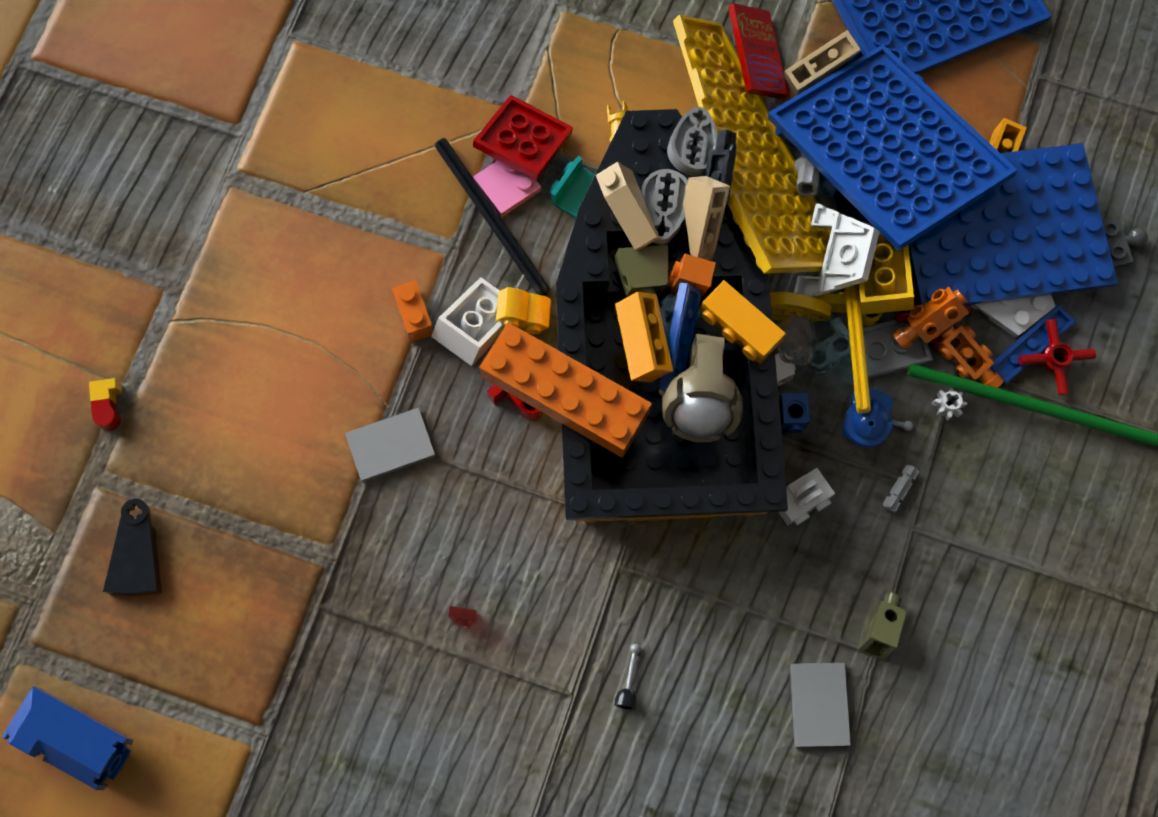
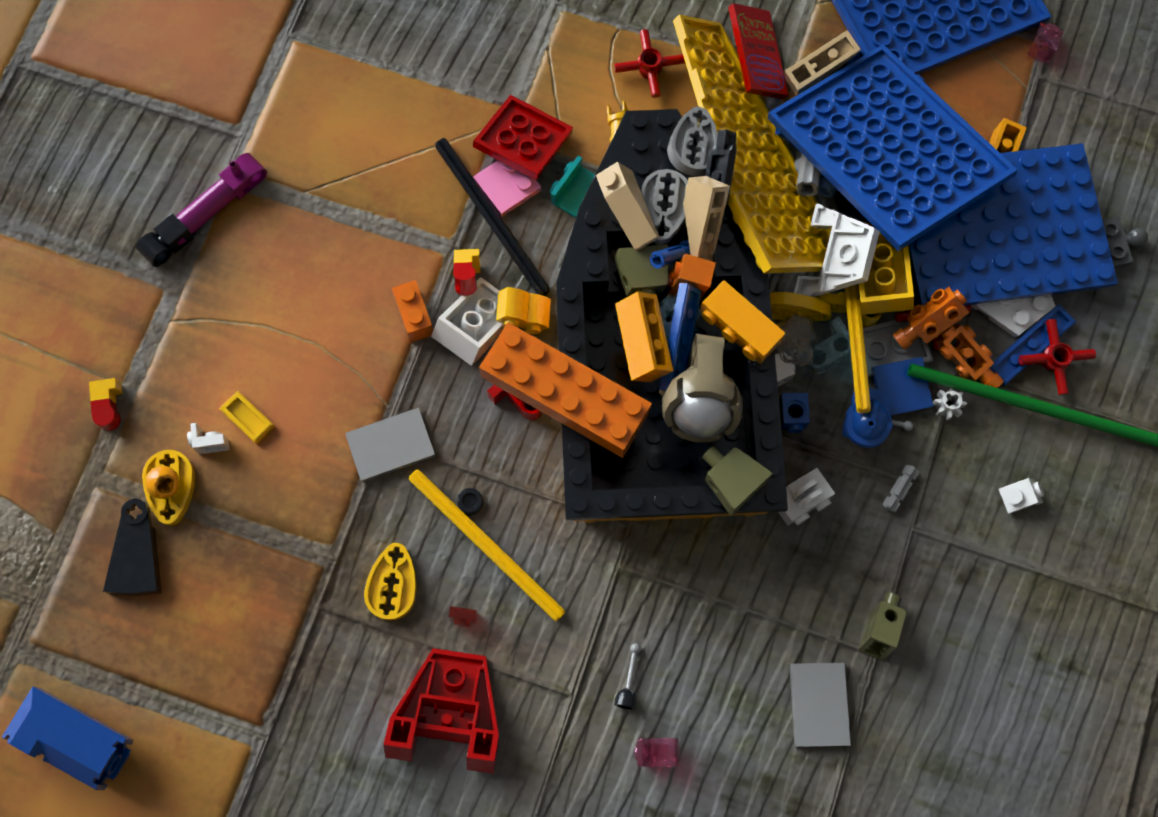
none -> magenta piece [136,153,267,267]
none -> yellow piece [142,450,195,526]
none -> light orange piece [145,466,180,499]
none -> white bracket [187,423,230,455]
none -> yellow tile [219,391,275,445]
none -> yellow piece [364,543,417,621]
none -> red wedge [383,648,499,774]
none -> yellow axle [409,470,565,621]
none -> red leg [453,249,481,296]
none -> black tile [457,488,484,515]
none -> red bar [614,29,686,98]
none -> clear pink bracket [634,738,679,767]
none -> blue pin [650,239,691,269]
none -> olive torso [702,446,773,516]
none -> blue tile [871,357,933,415]
none -> white bracket [999,478,1044,514]
none -> clear pink bracket [1027,23,1063,63]

